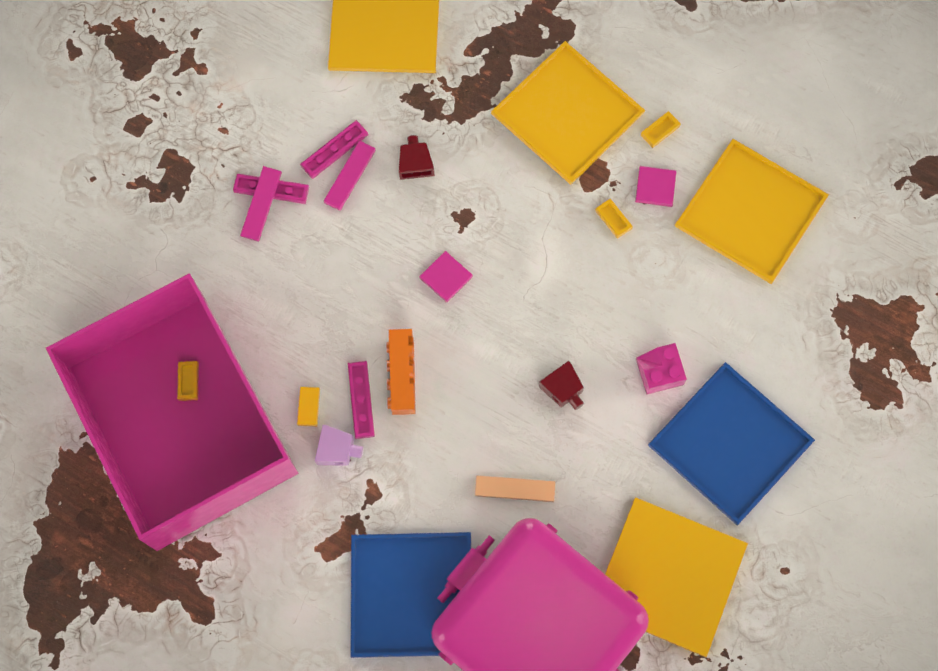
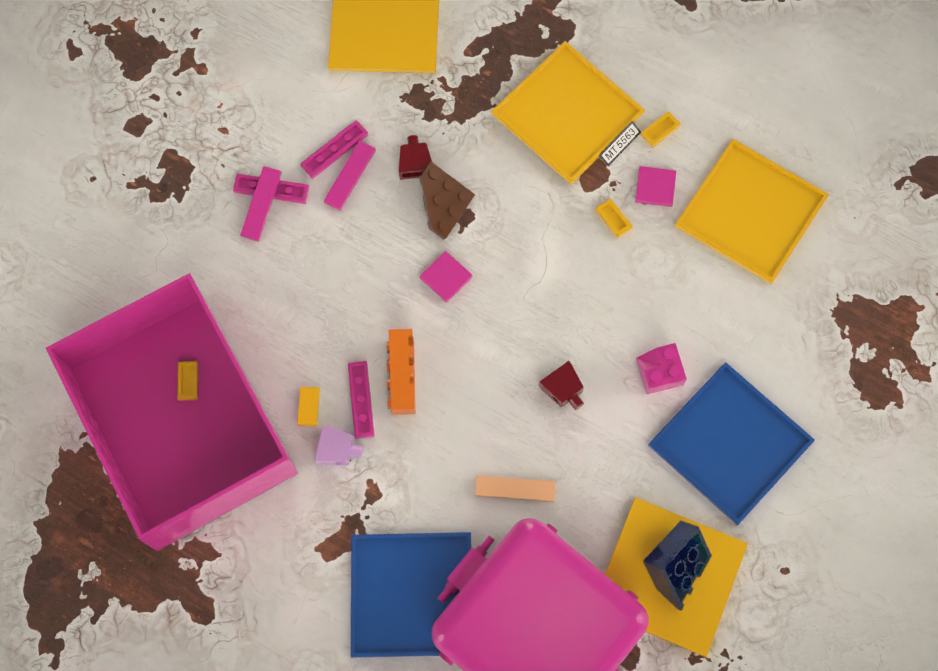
none -> reddish brown plate [419,162,475,240]
none -> sticker [599,121,641,166]
none -> wedge [643,521,712,611]

